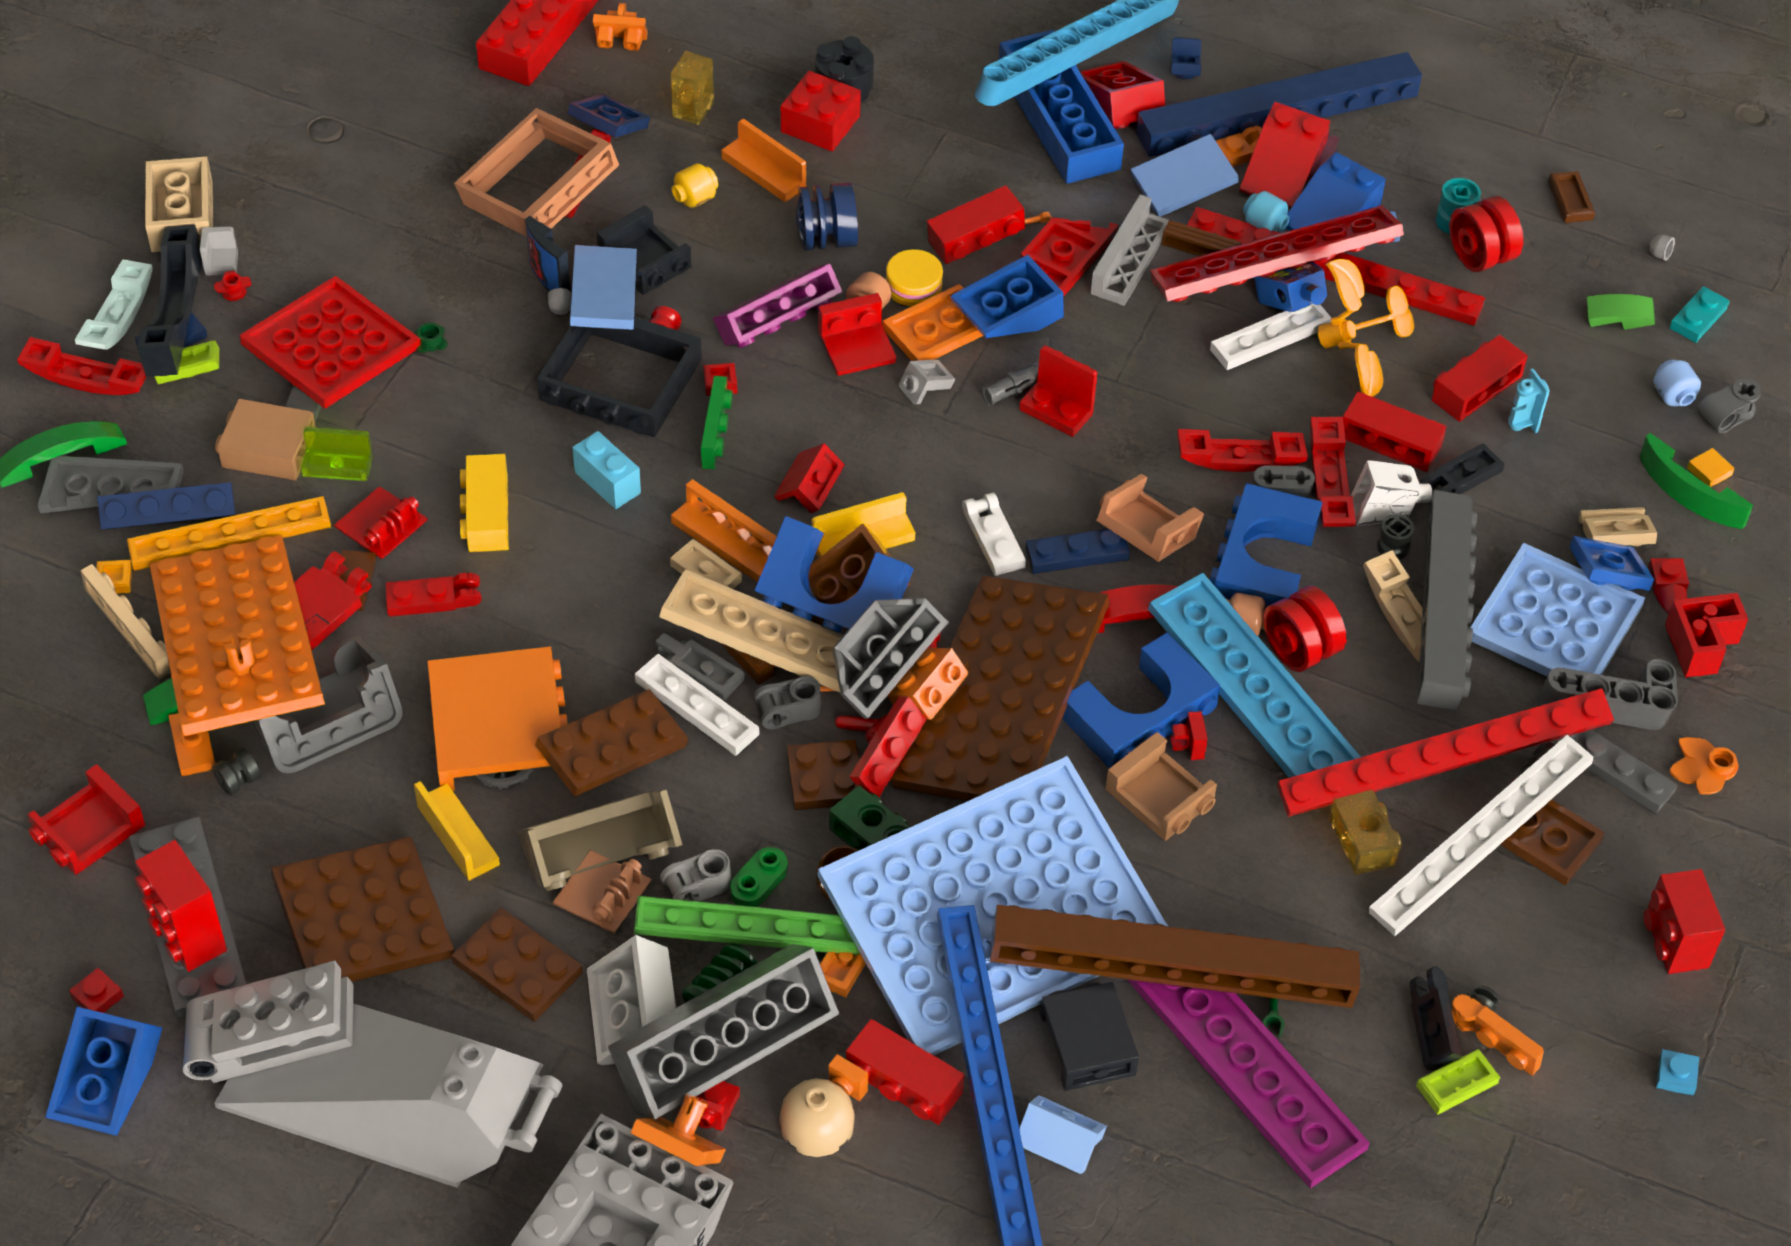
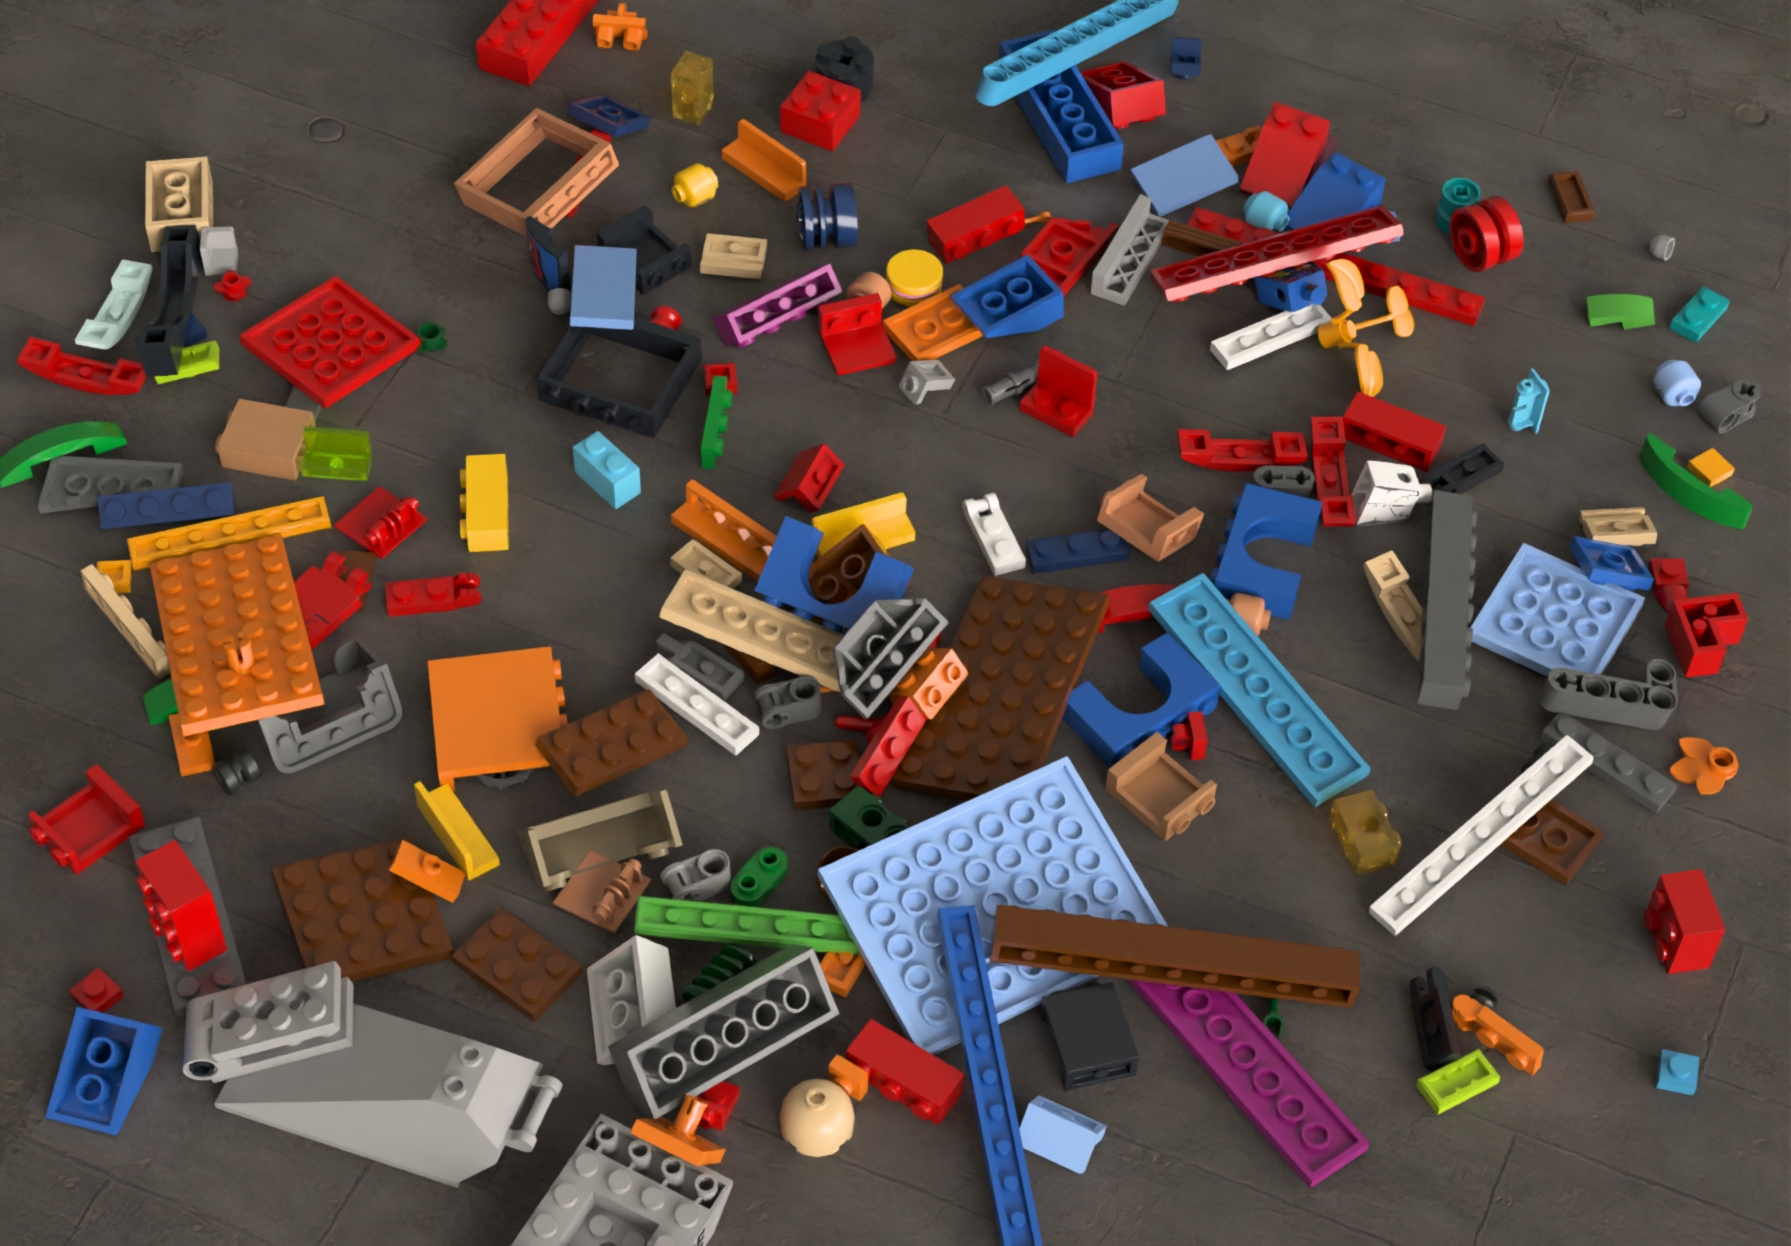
dark blue brick [1136,52,1422,157] -> none
red wheel [1263,585,1347,673] -> none
red plate [1276,688,1614,817] -> none
pearl dark grey wheel [1377,514,1414,560] -> none
red brick [1431,334,1528,422] -> none
none -> orange plate [389,840,466,903]
none -> tan plate [700,233,767,279]

